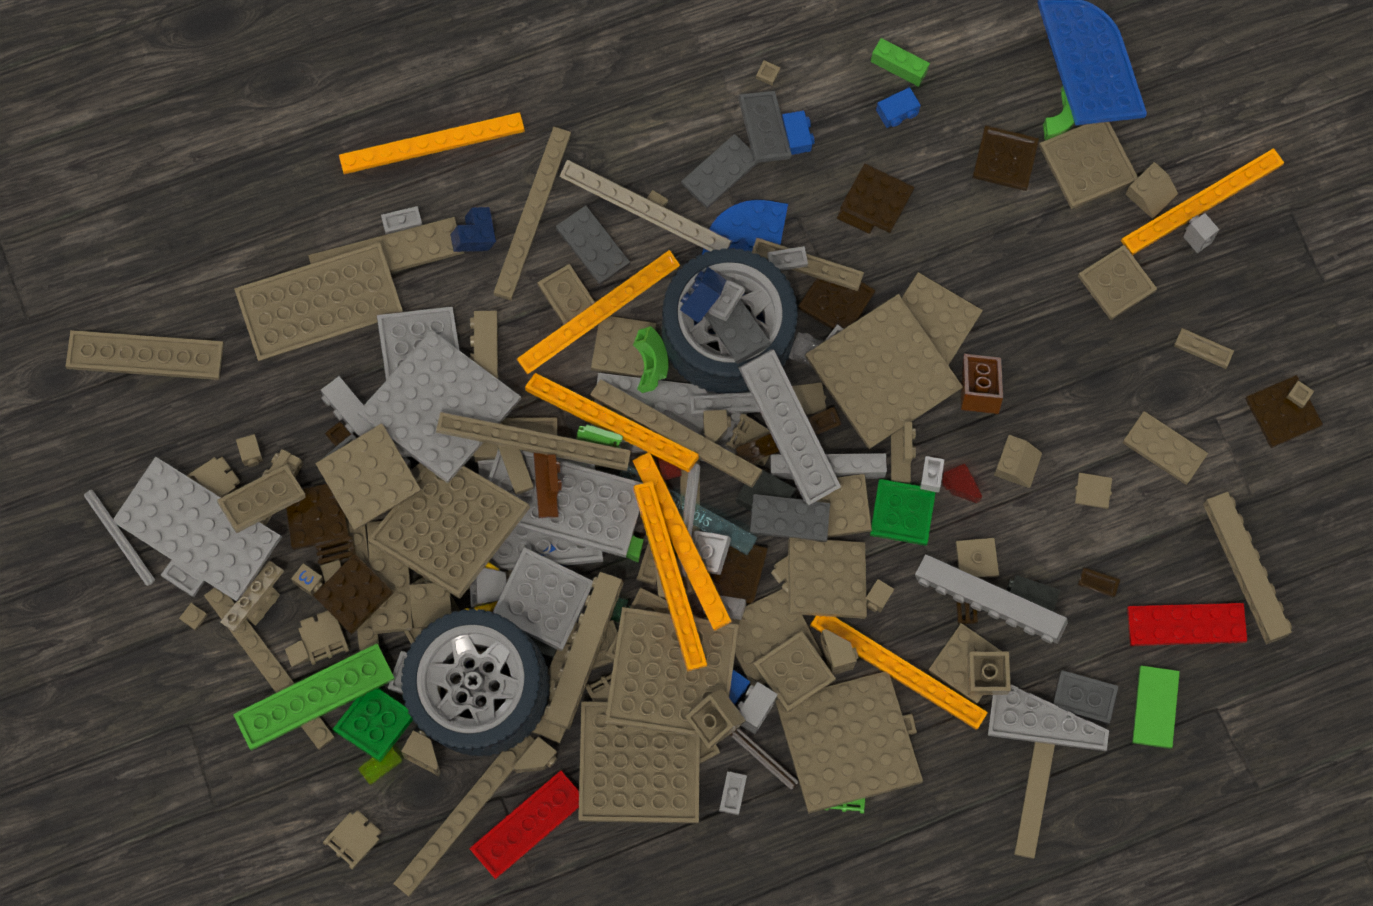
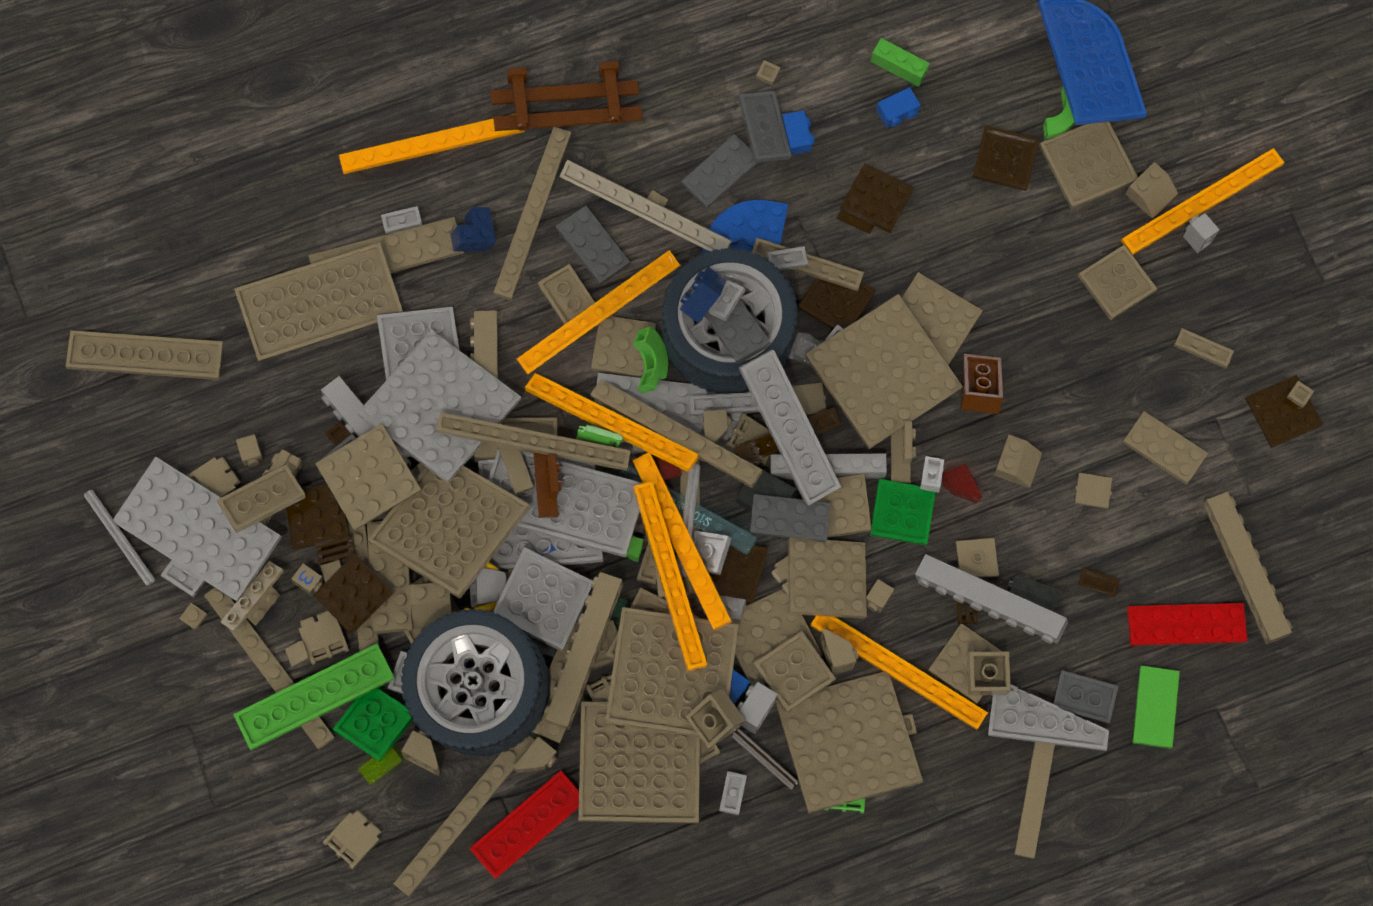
none -> reddish brown fence [490,61,642,131]

